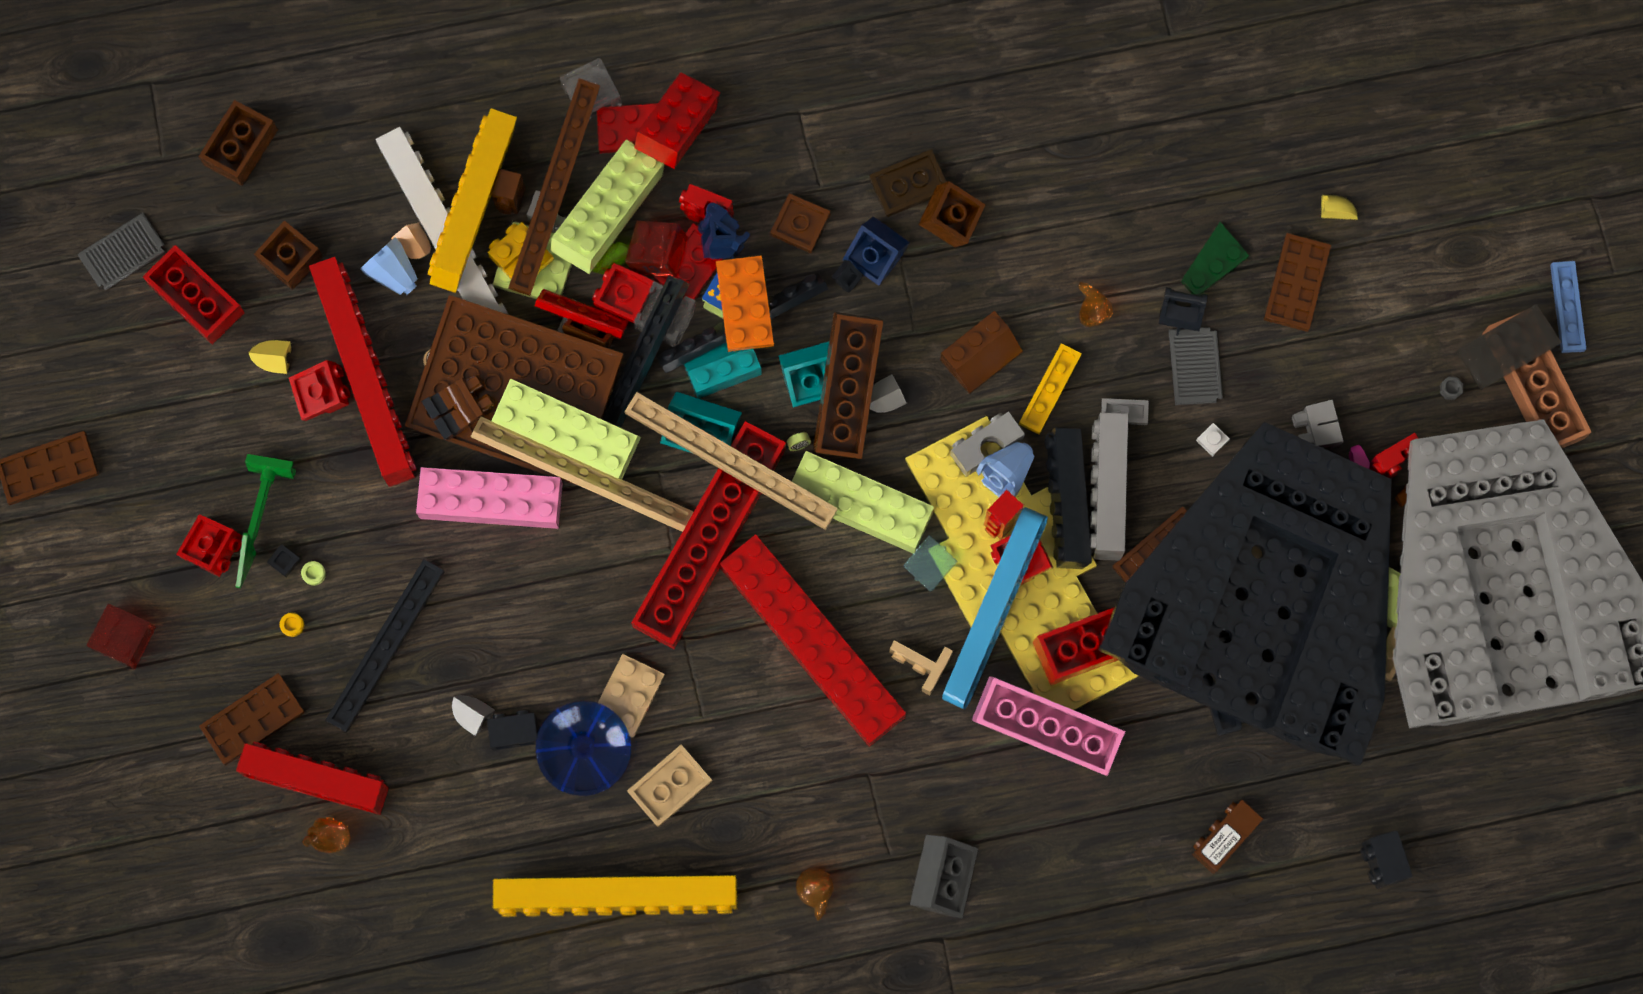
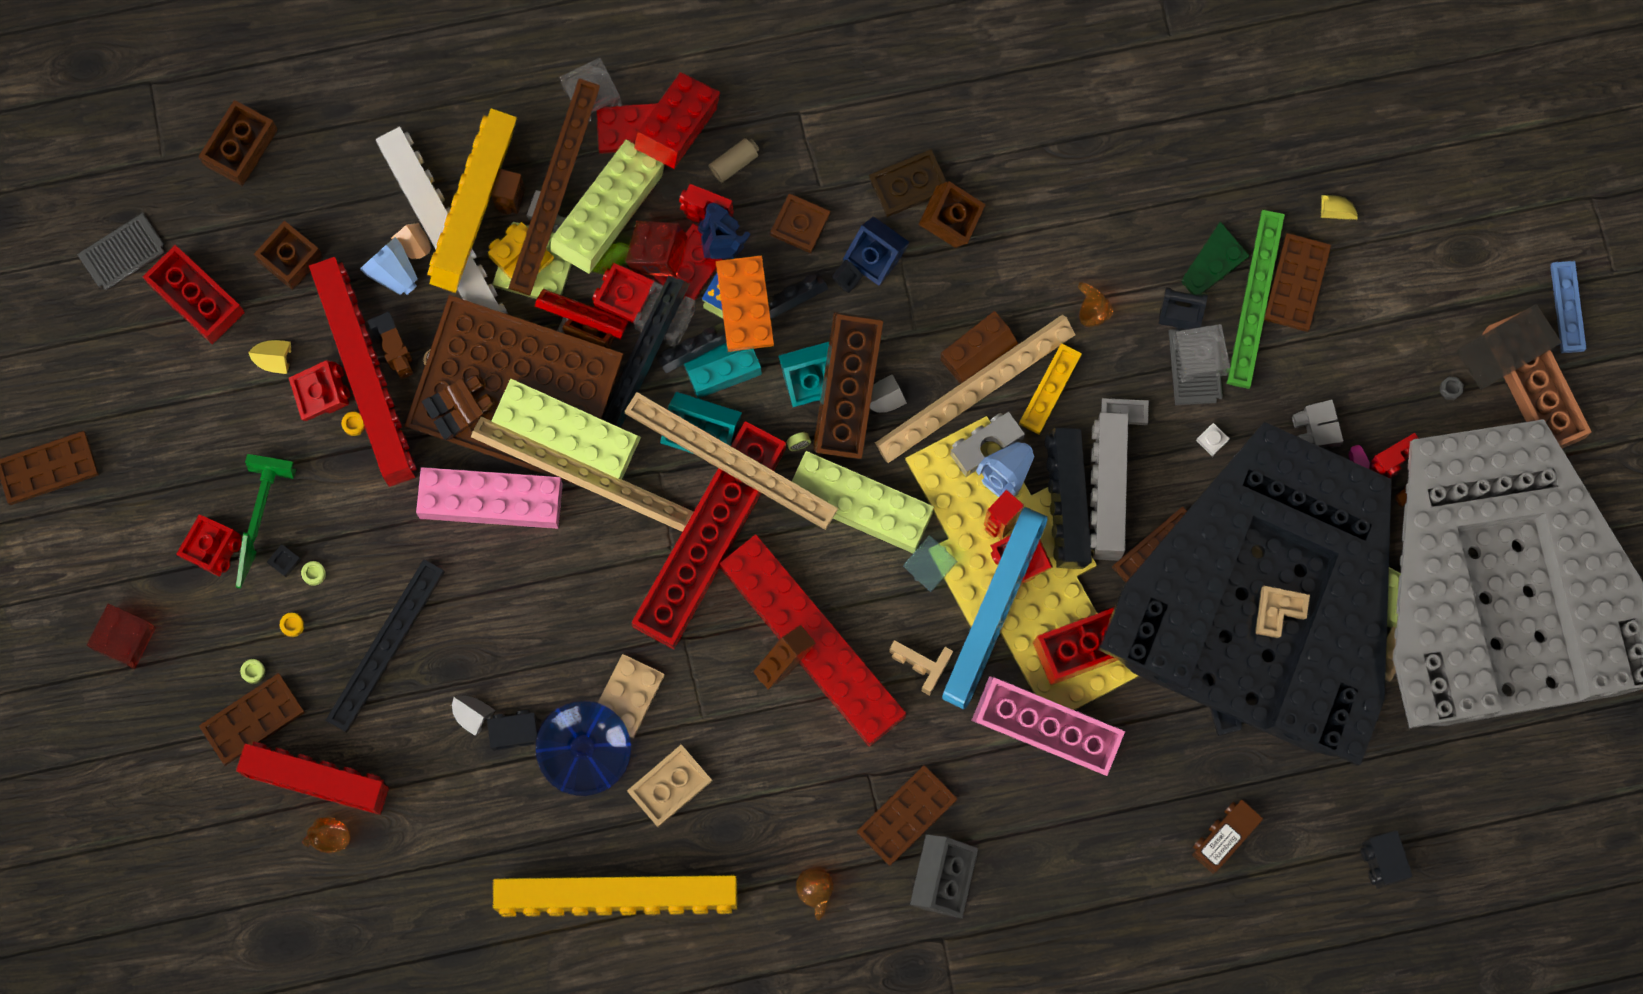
none -> yellowish green tile [241,659,266,684]
none -> yellow tile [342,412,365,436]
none -> reddish brown hips [368,311,413,379]
none -> dark tan brick [709,138,759,183]
none -> reddish brown brick [753,625,815,690]
none -> reddish brown plate [856,766,957,866]
none -> tan plate [875,314,1075,463]
none -> clear panel [1173,324,1230,383]
none -> bright green plate [1227,210,1285,389]
none -> tan plate [1255,586,1310,638]

